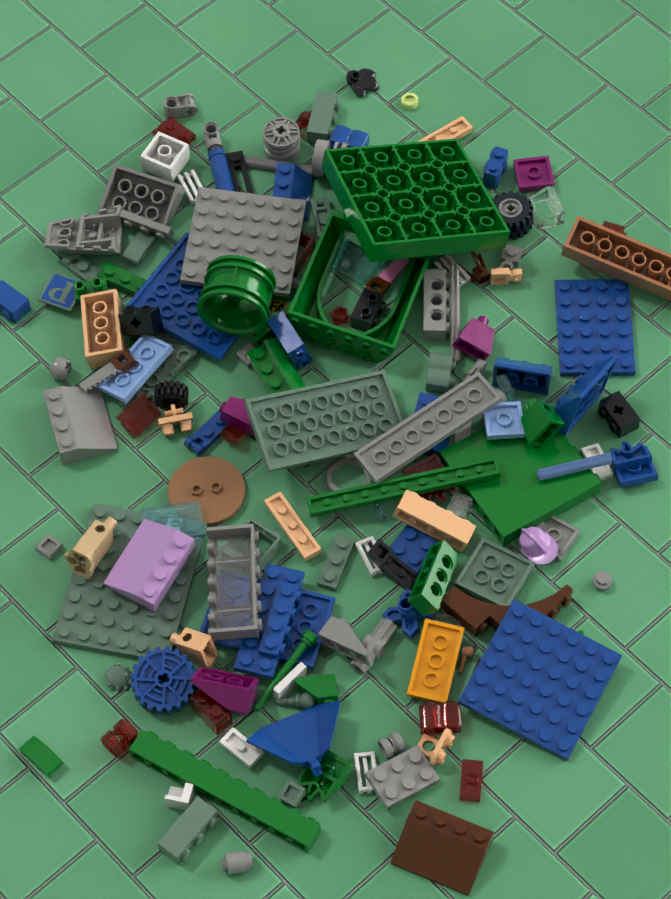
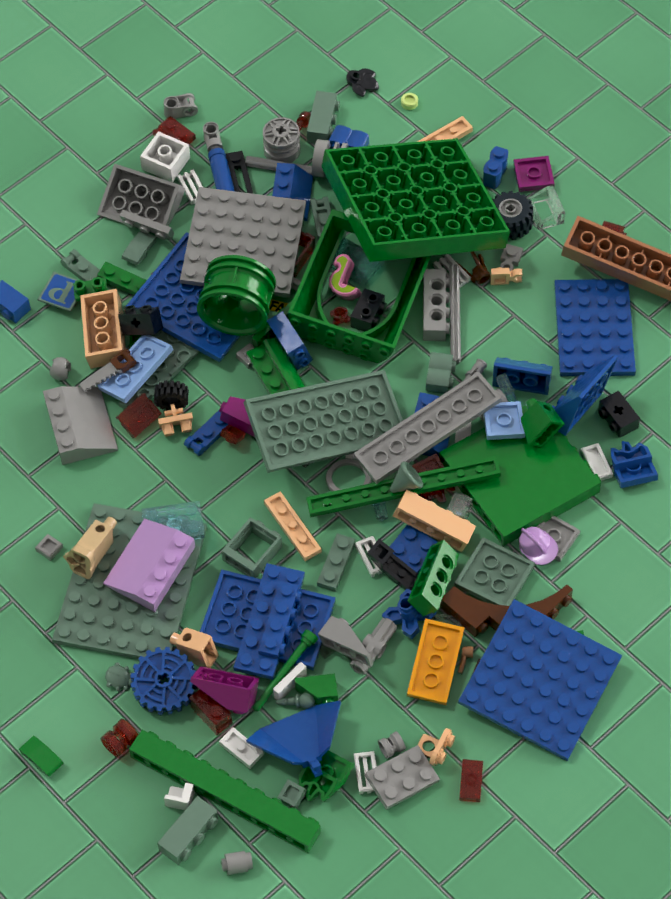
light grey wedge [45,204,124,255] -> none
medium nougat plate [168,456,245,527] -> none
window [206,524,262,642] -> none
piece [364,258,409,294] -> none
reddish brown slope [390,800,494,896] -> none
clear red brick [419,701,461,735] -> none
magenta torso [452,316,495,361] -> none
medium blue axle [537,453,612,480] -> none
light grey plate [592,571,612,591] -> none
none -> bright pink animal [329,254,362,301]
none -> sand green hat [390,461,423,493]

